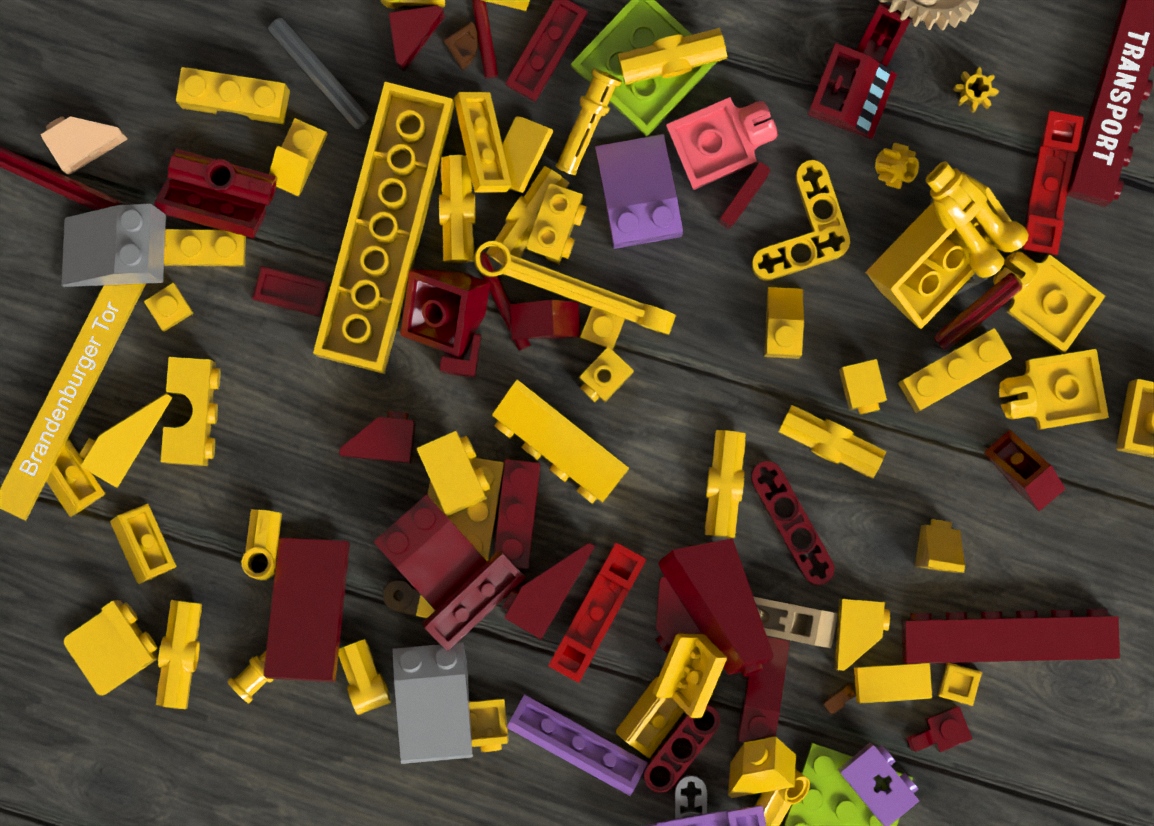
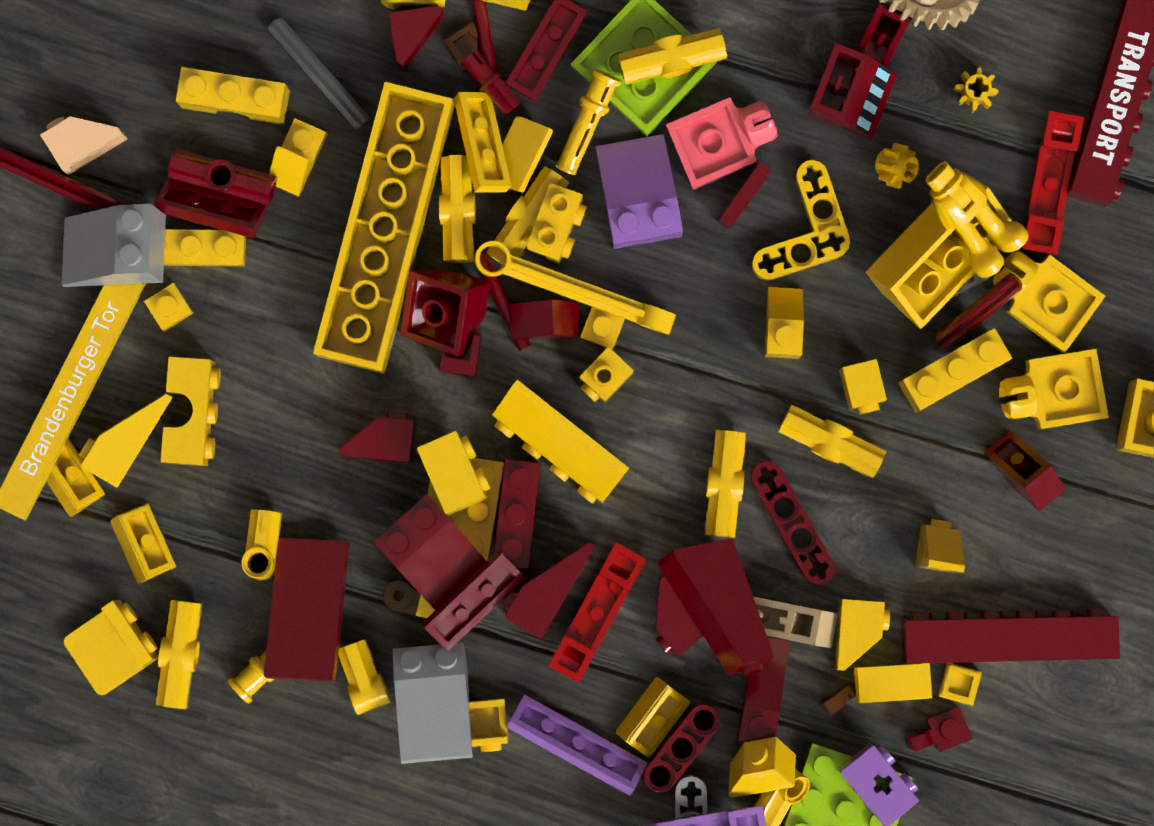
dark red tile [252,266,329,317] -> none
yellow bracket [653,634,727,718] -> none
none -> dark red axle [461,49,519,114]

